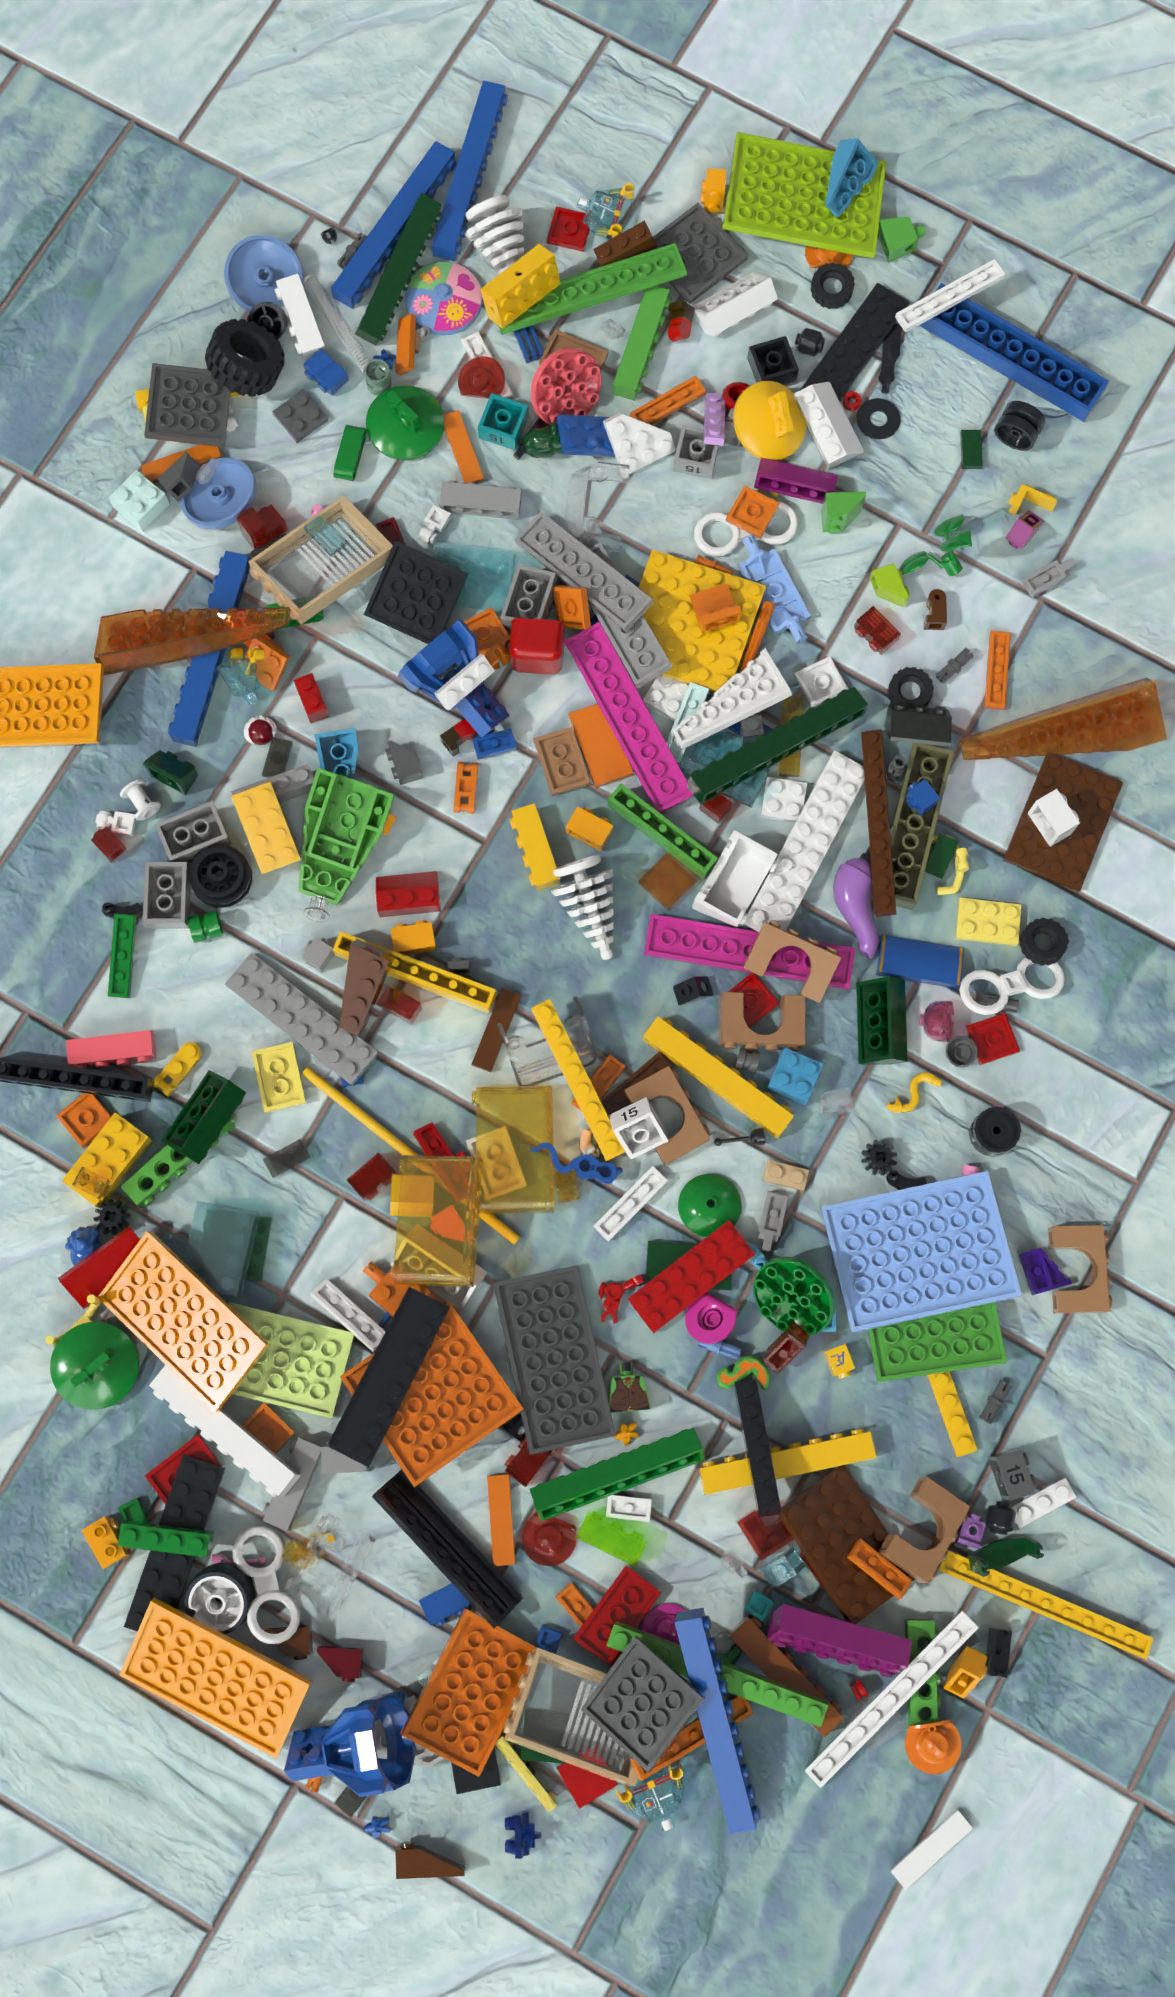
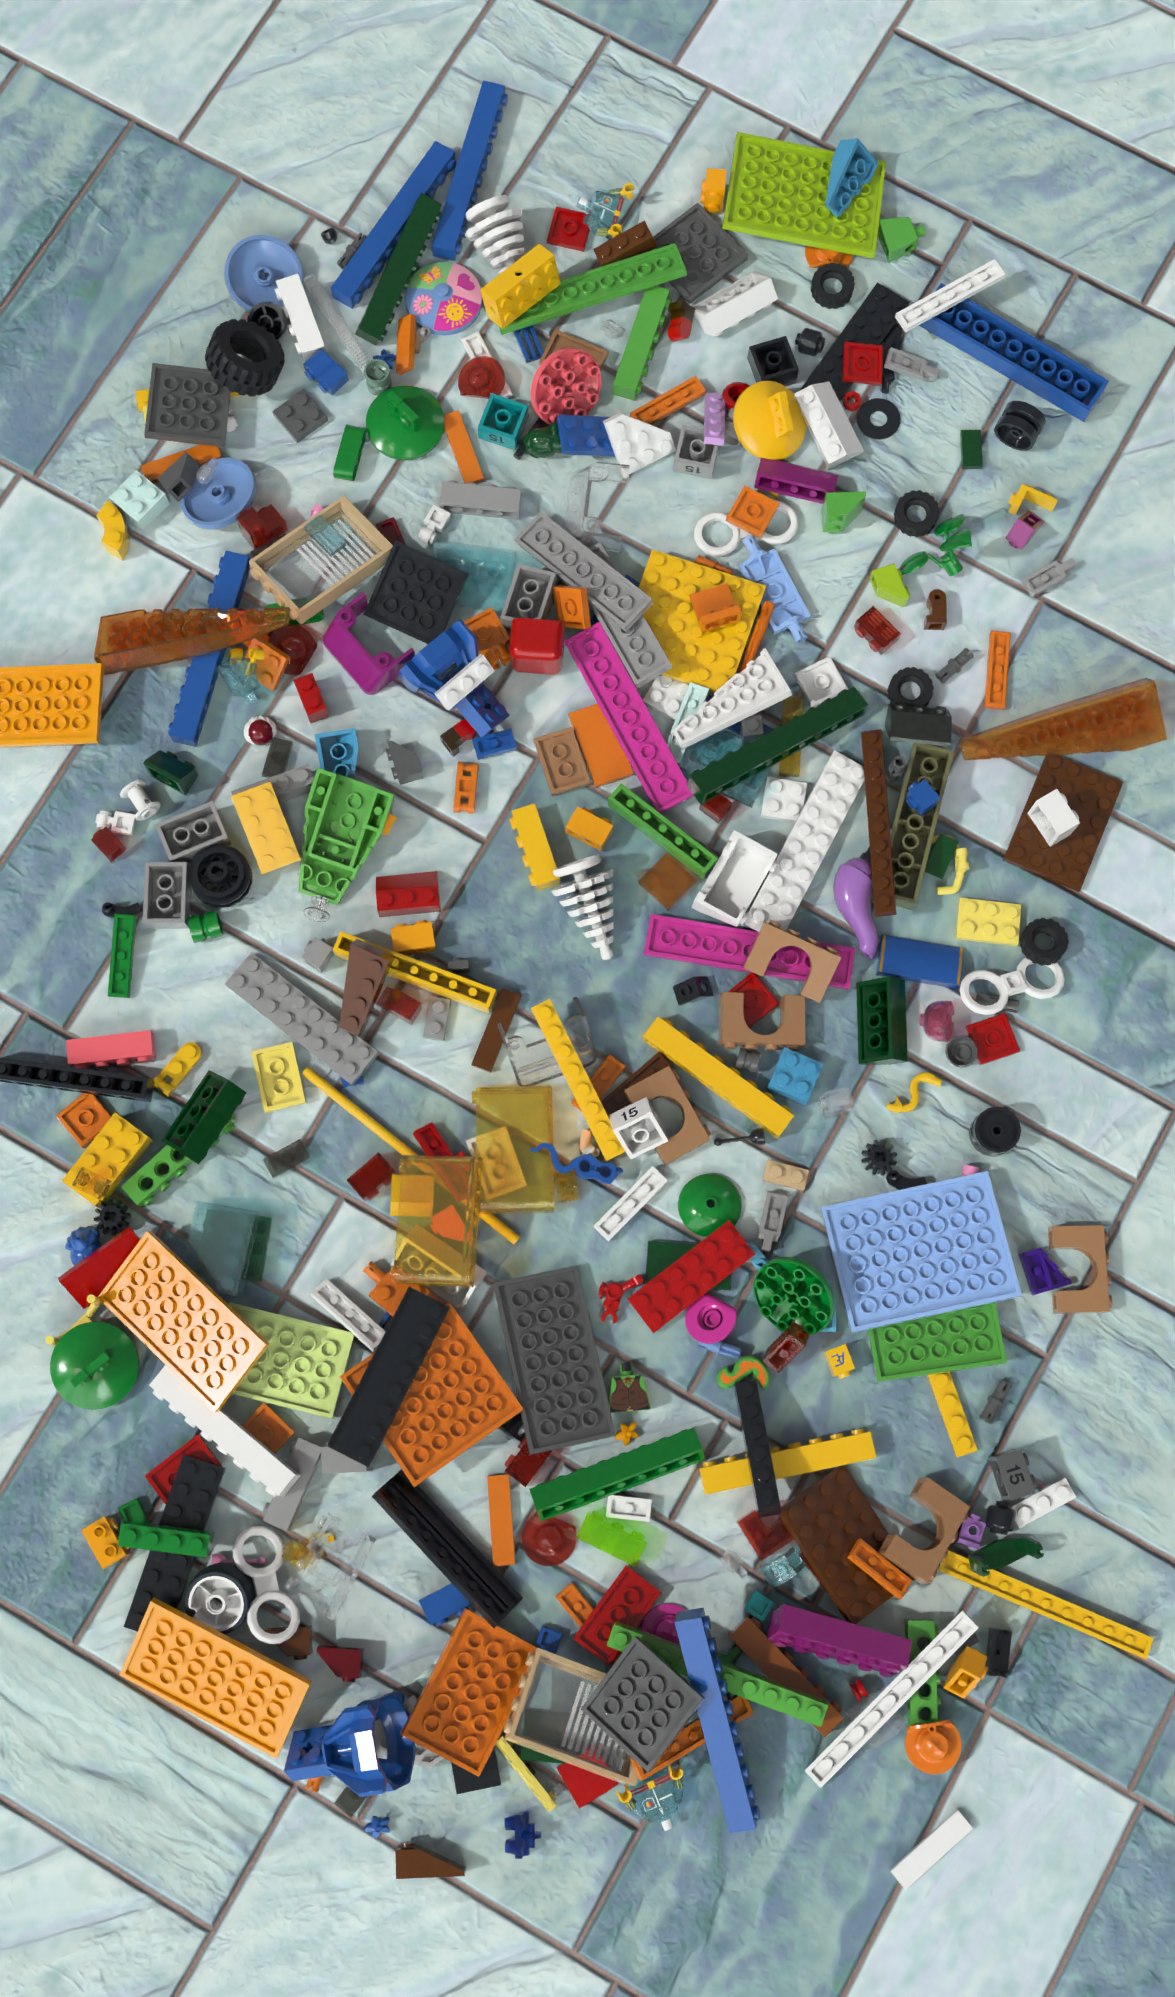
none -> yellow brick [96,500,130,561]
none -> clear red hat [268,625,317,676]
none -> magenta windscreen [323,592,415,695]
none -> light grey plate [423,997,451,1041]
none -> red tile [842,342,883,386]
none -> light grey hinge [884,347,939,382]
none -> black tyre [894,490,939,537]

